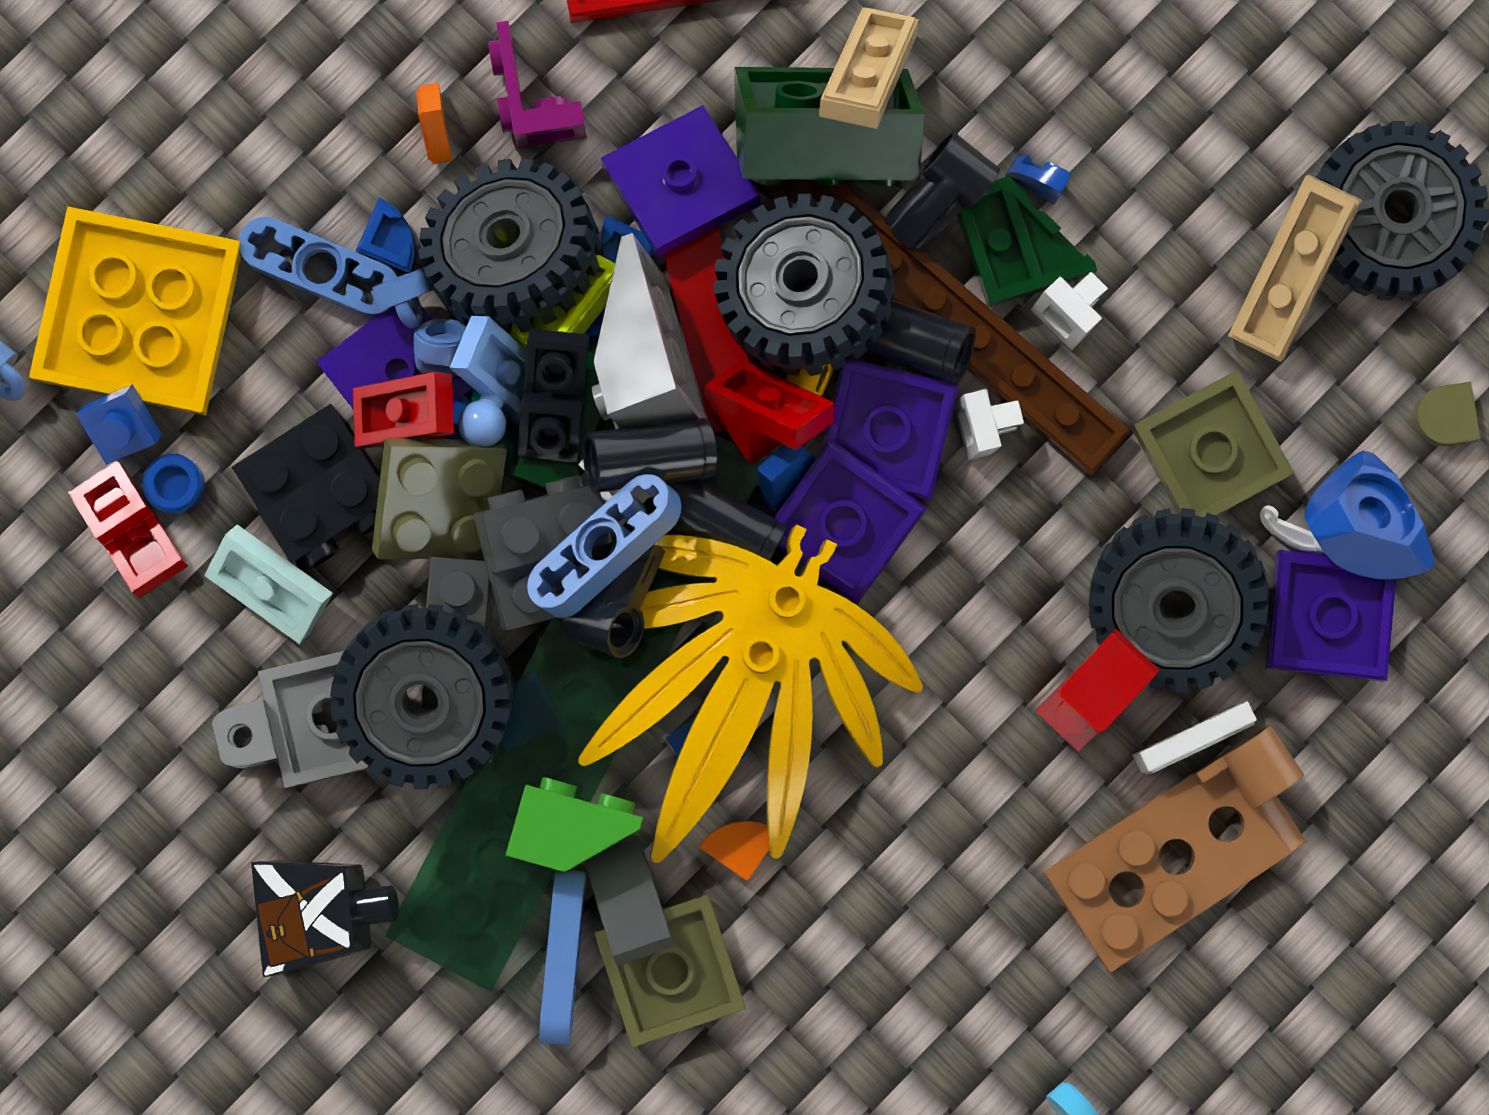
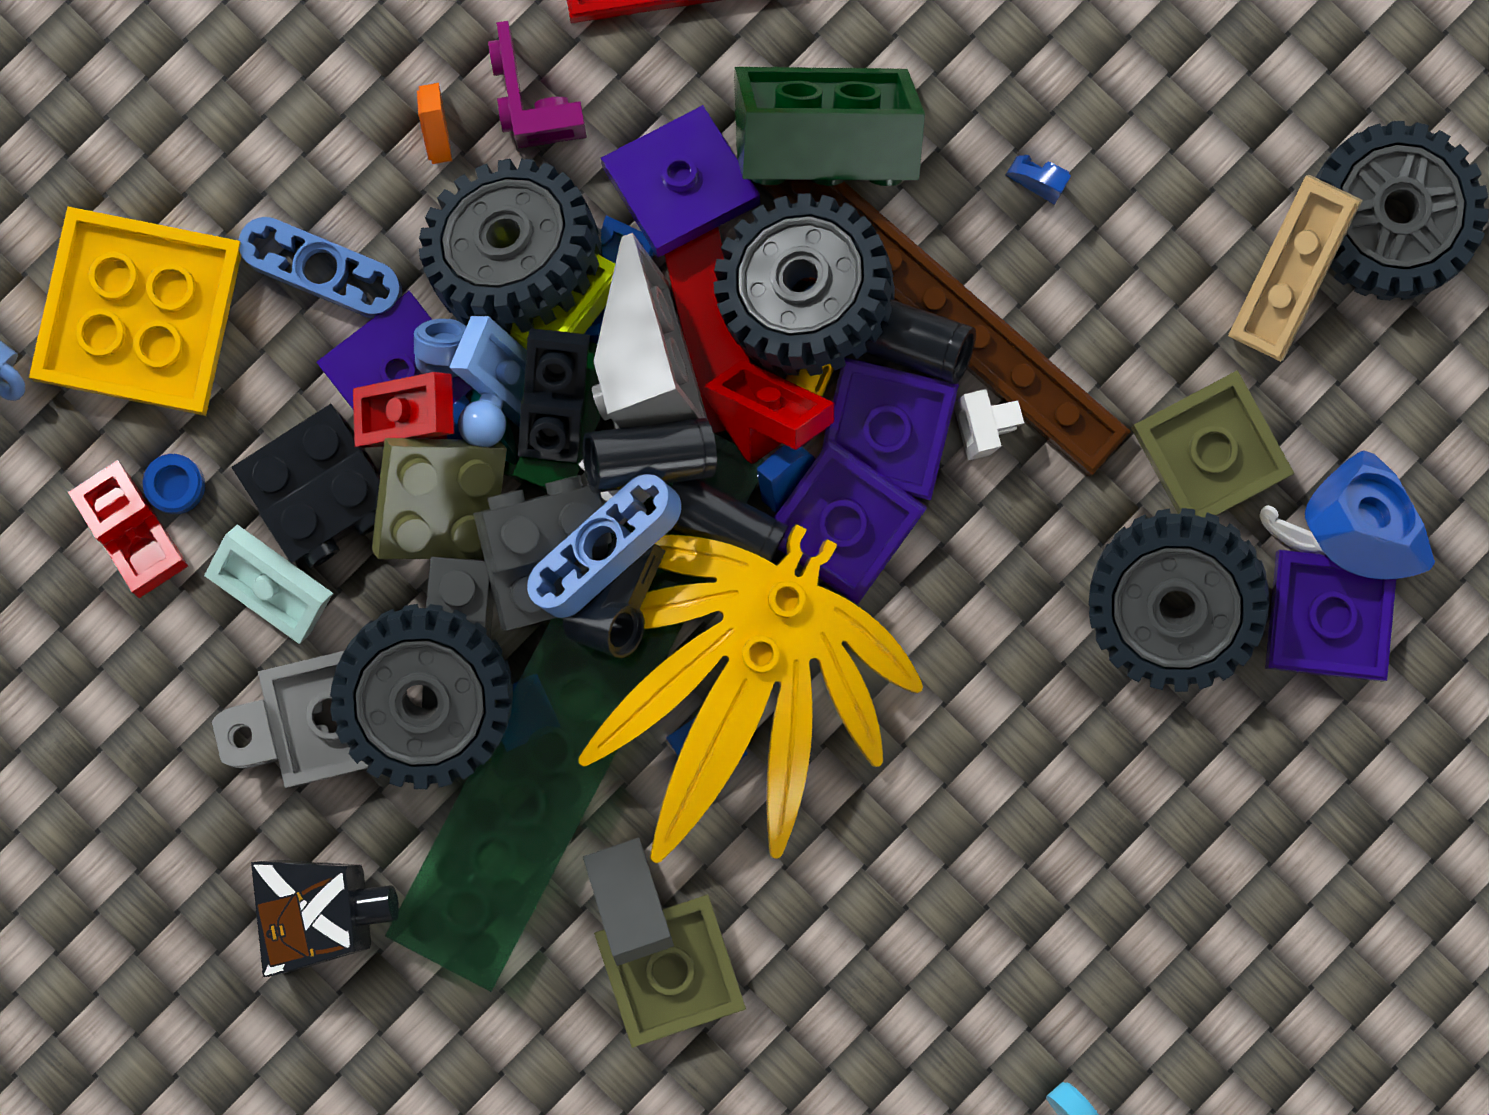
blue plate [76,384,162,465] -> none
blue tile [356,197,416,274] -> none
medium blue tile [370,268,433,329] -> none
bright green slope [506,777,645,872] -> none
medium blue beam [539,870,587,1046] -> none
orange tile [699,821,769,881] -> none
tan tile [819,7,919,129] -> none
black piece [884,132,1000,252] -> none
dark green wing [957,176,1097,307] -> none
white tile [1031,272,1108,351] -> none
red slope [1035,629,1160,752] -> none
medium nougat hinge [1042,725,1307,973] -> none
white tile [1132,701,1257,775] -> none
olive tile [1413,382,1481,447] -> none

